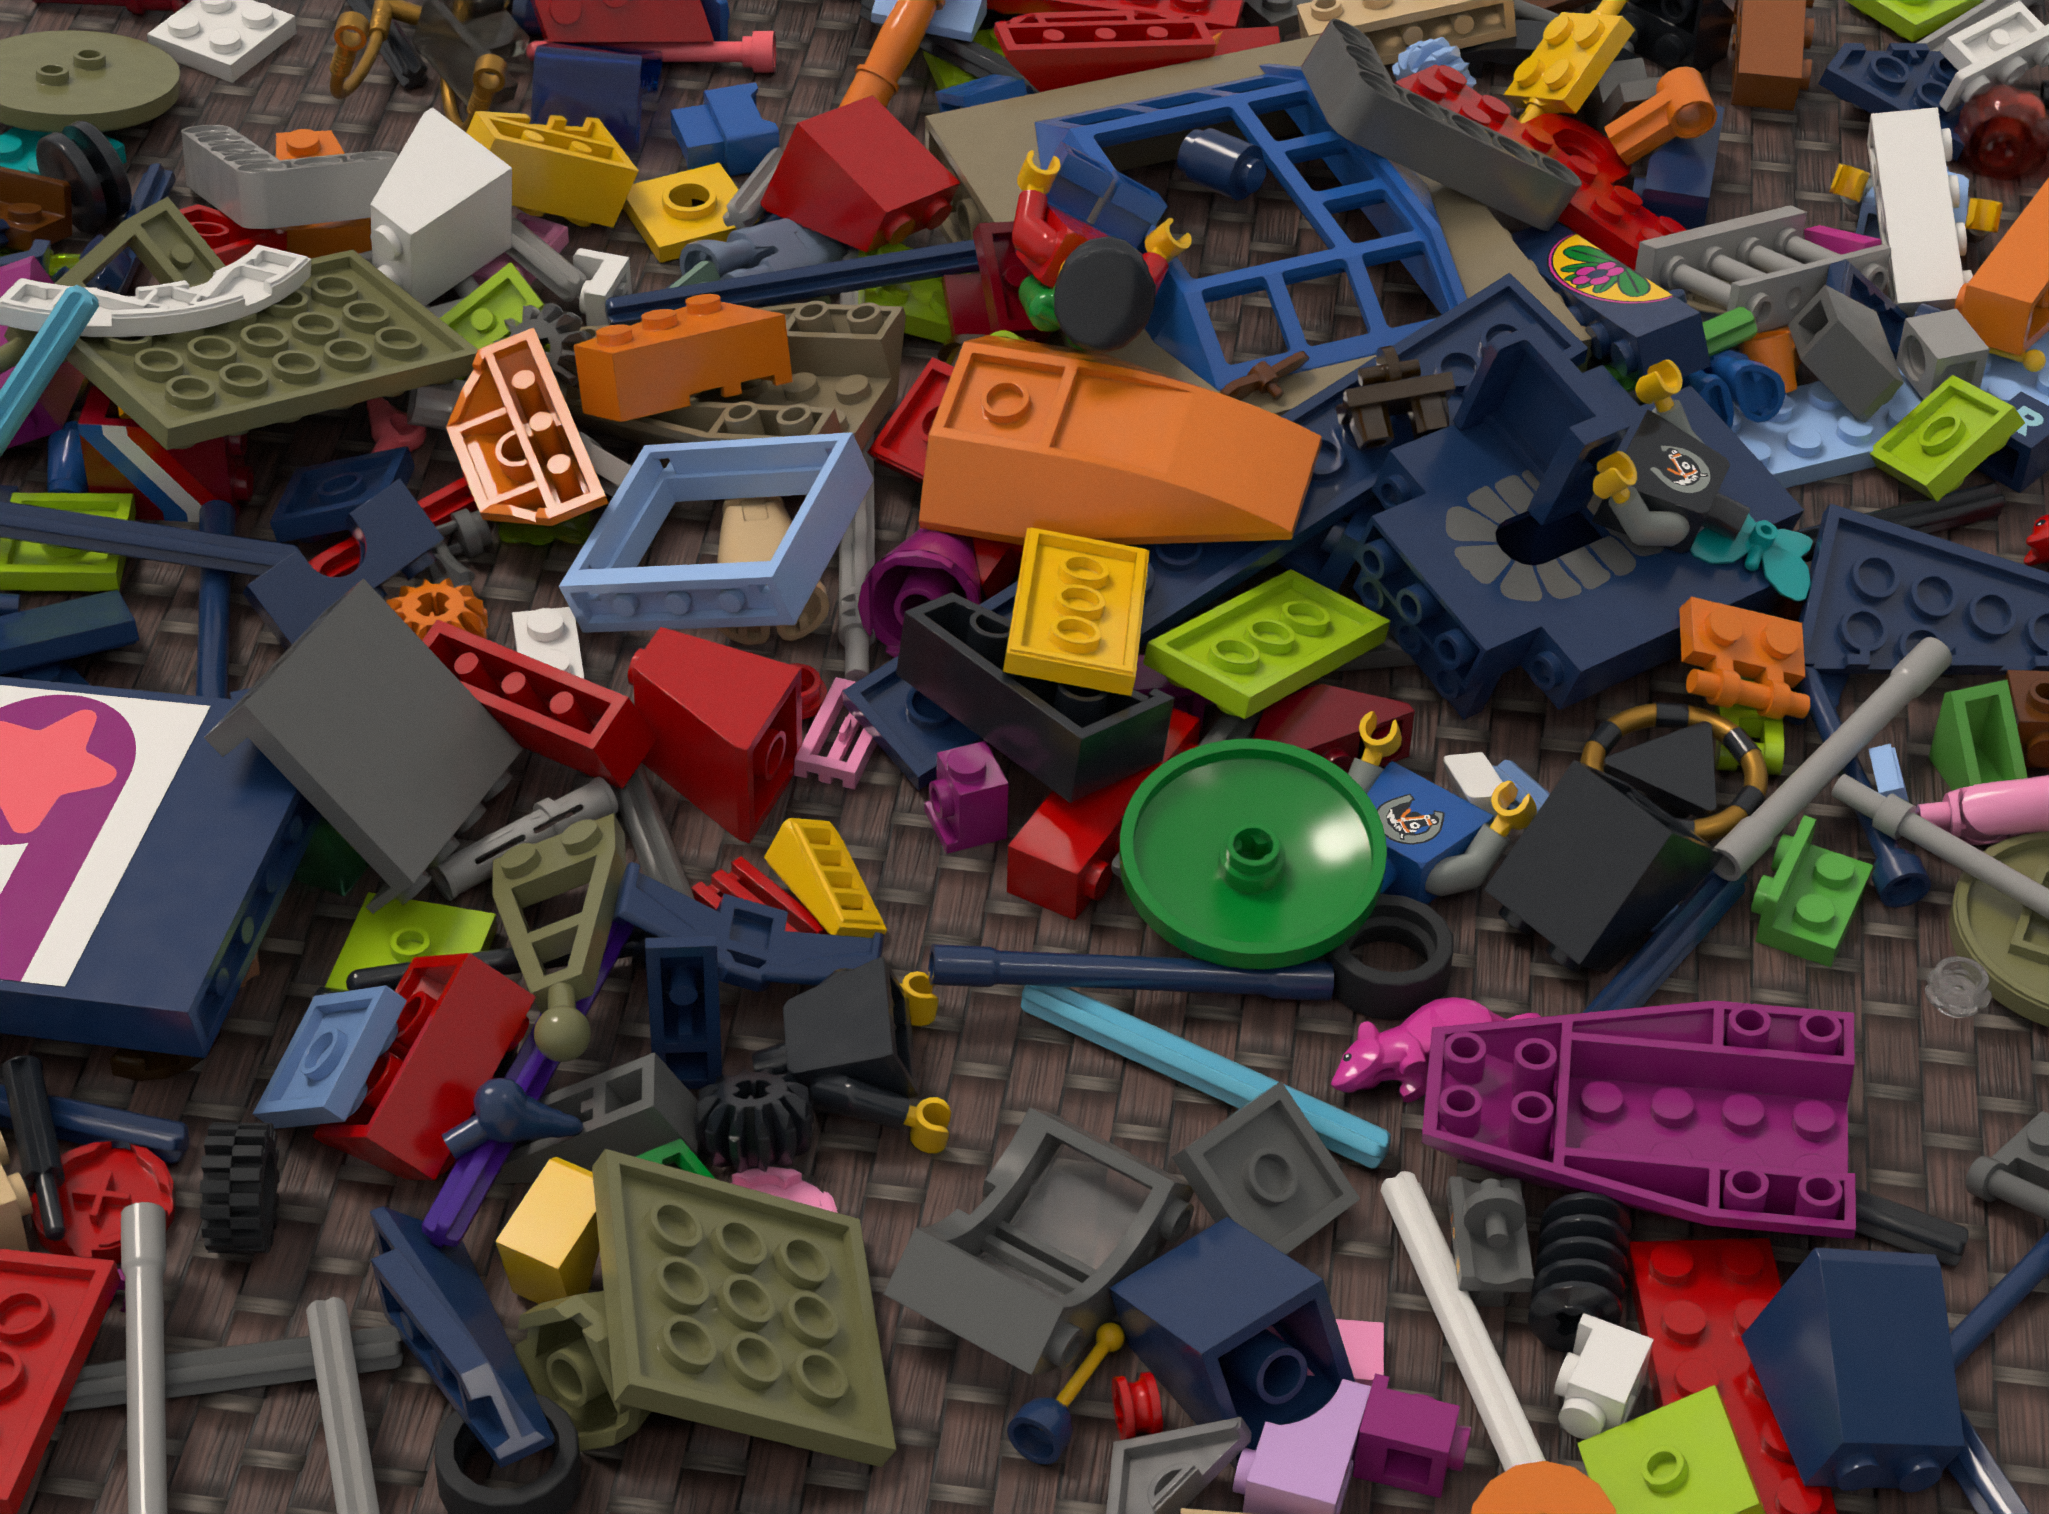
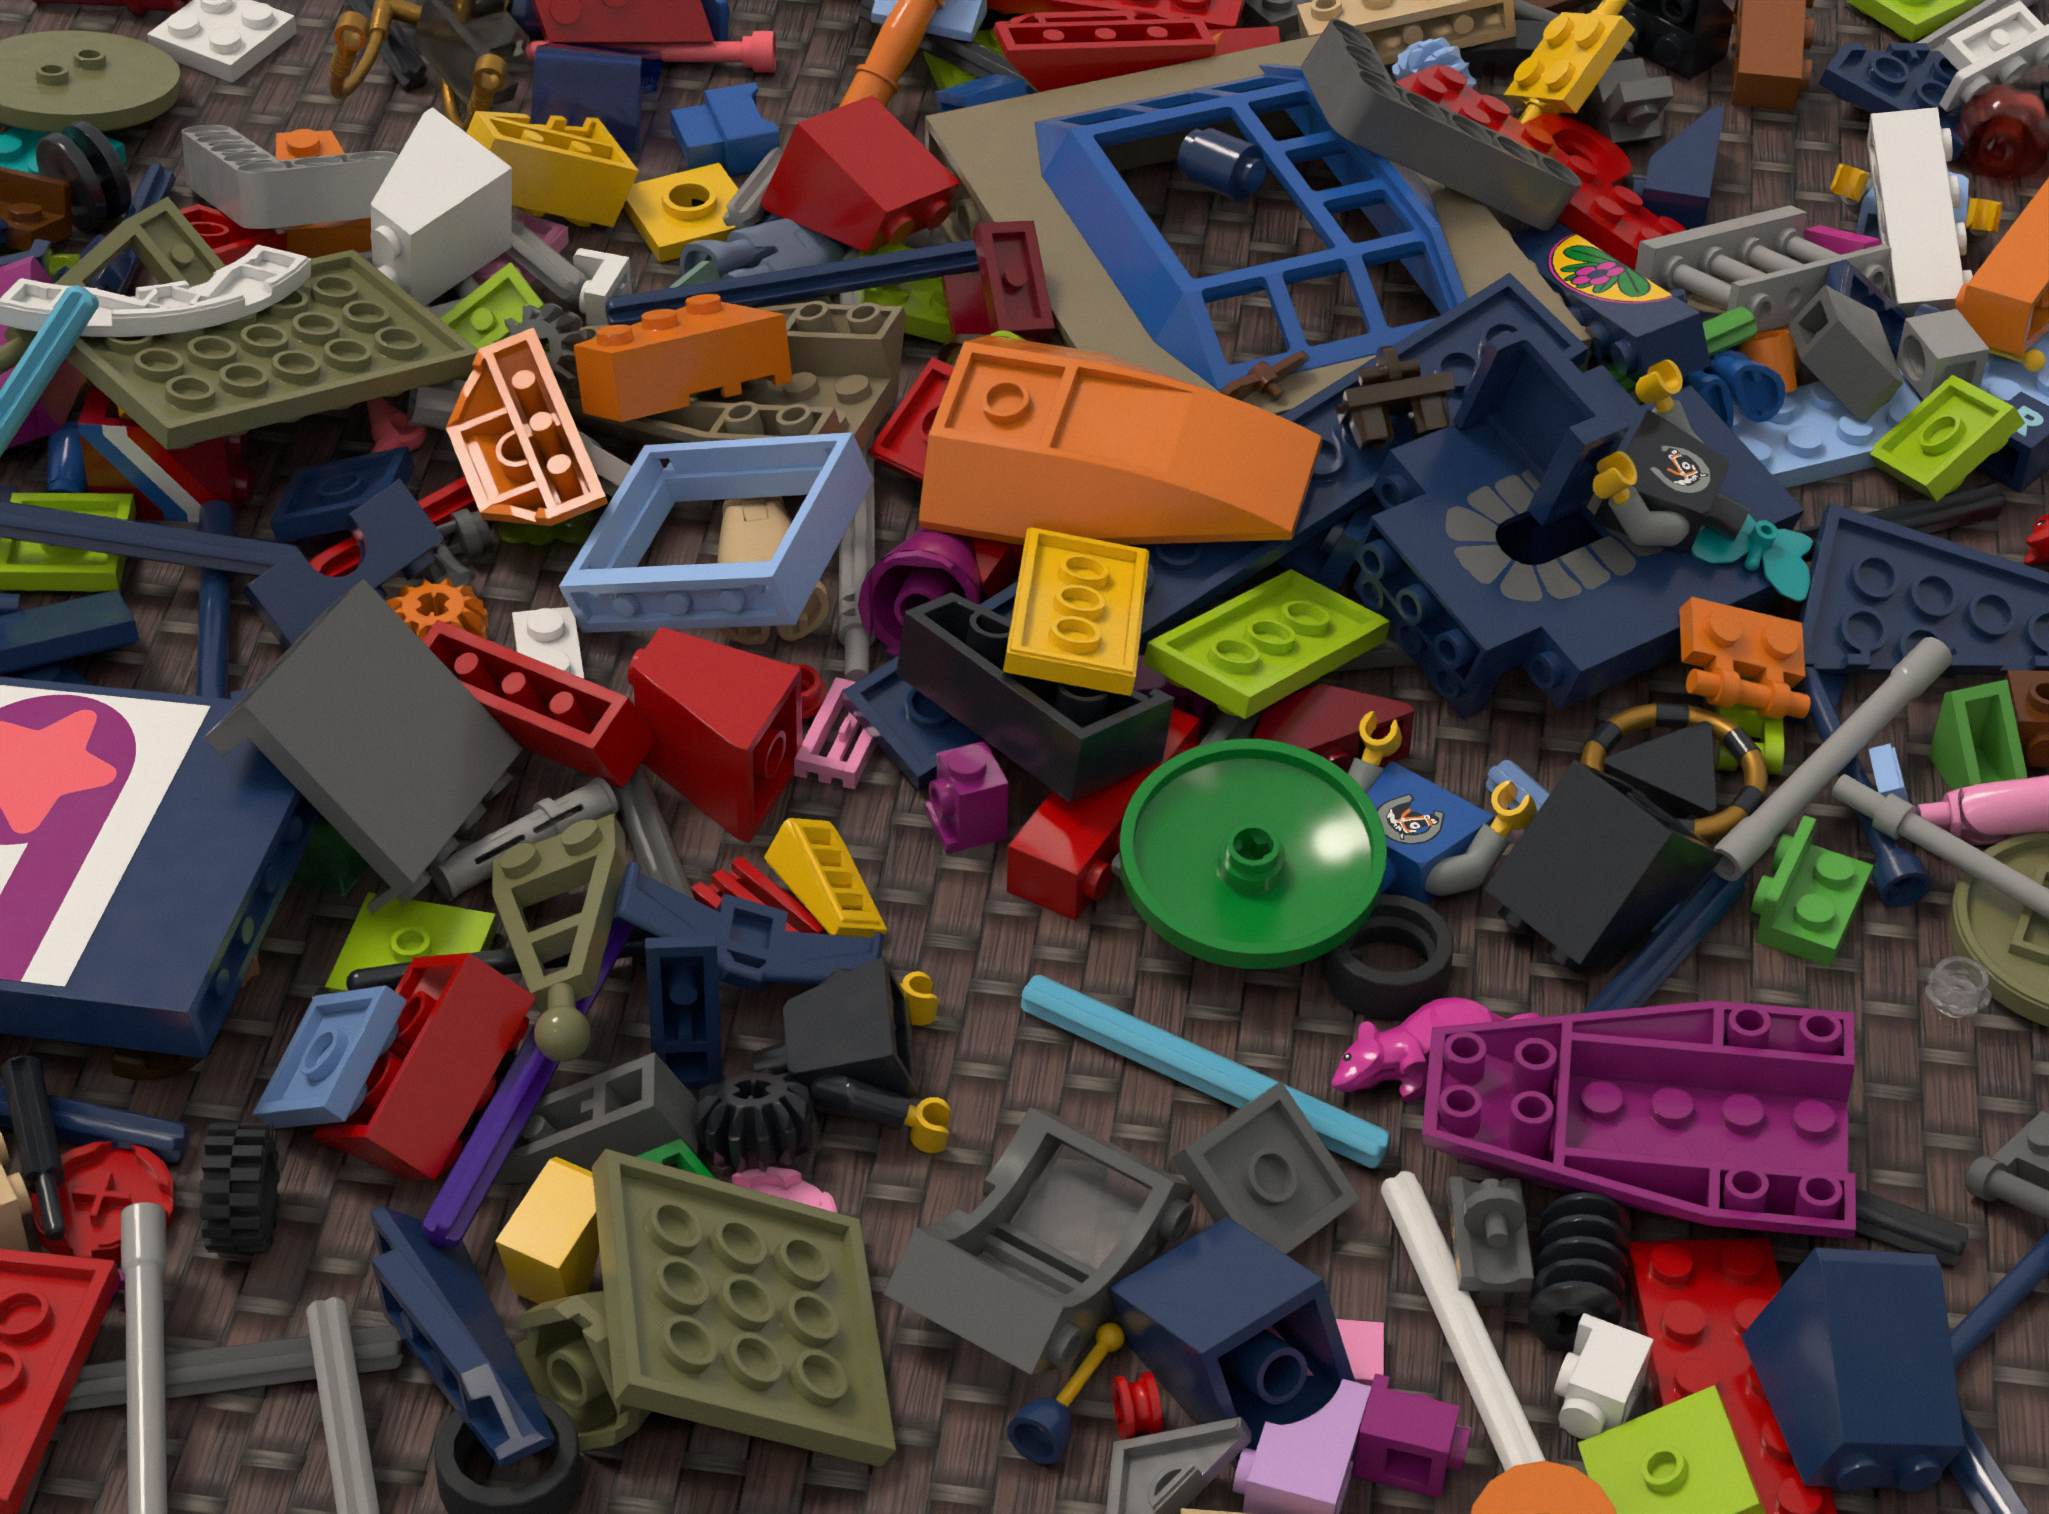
dark blue animal [442,1078,583,1159] -> none
dark blue piece [928,944,1334,1001] -> none
piece [1012,141,1192,353] -> none
white slope [1443,752,1502,819] -> none
orange piece [1604,67,1717,166] -> none

